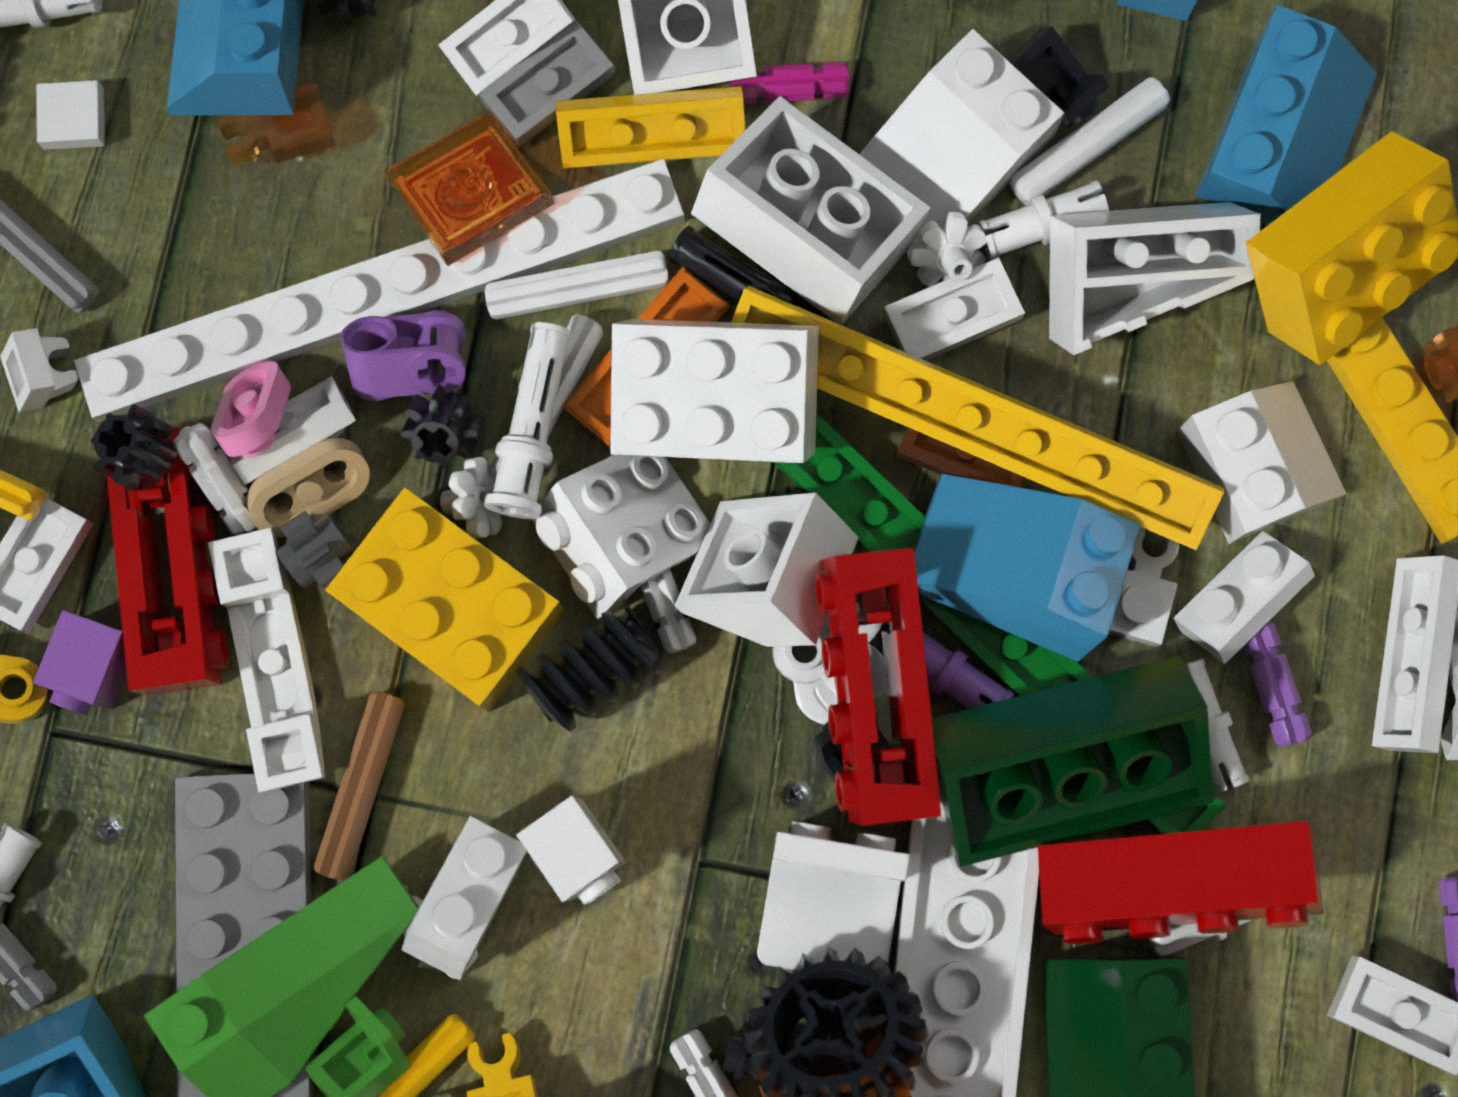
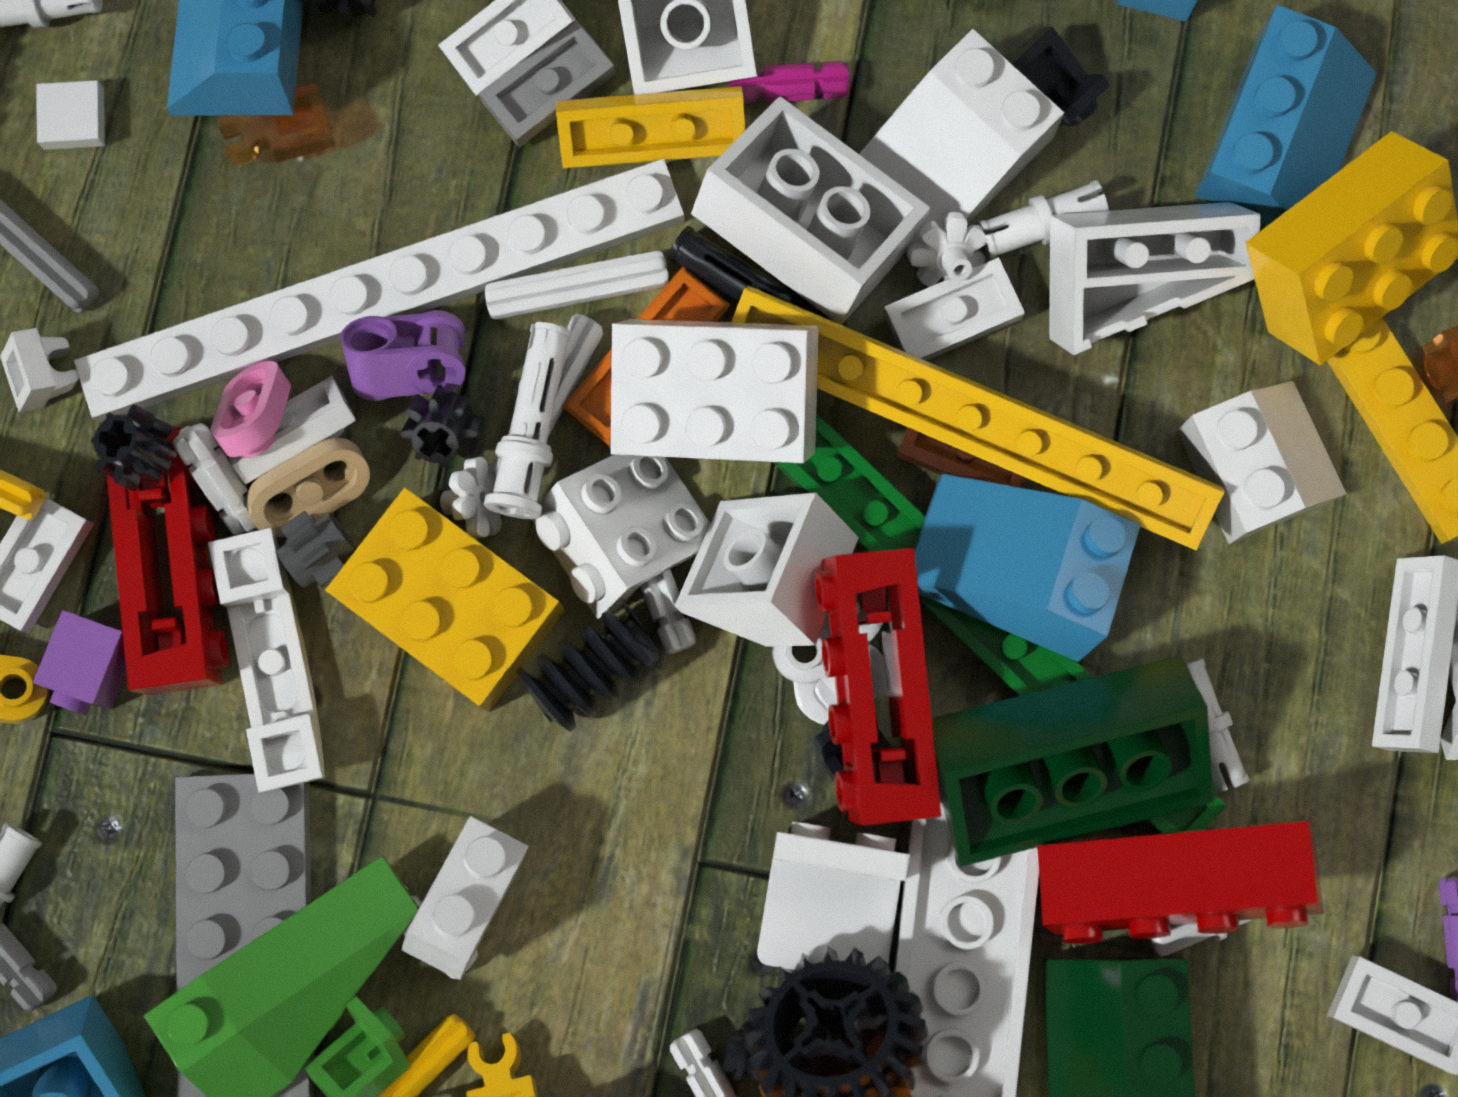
medium nougat axle [314,691,405,880] -> none
clear orange tile [384,110,555,267] -> none
white brick [516,795,626,905] -> none
medium lavender pin [923,632,1015,709] -> none
white axle [1009,77,1170,206] -> none
white plate [1109,527,1179,647] -> none
white plate [1173,531,1315,664] -> none
medium lavender axle [1243,621,1312,747] -> none

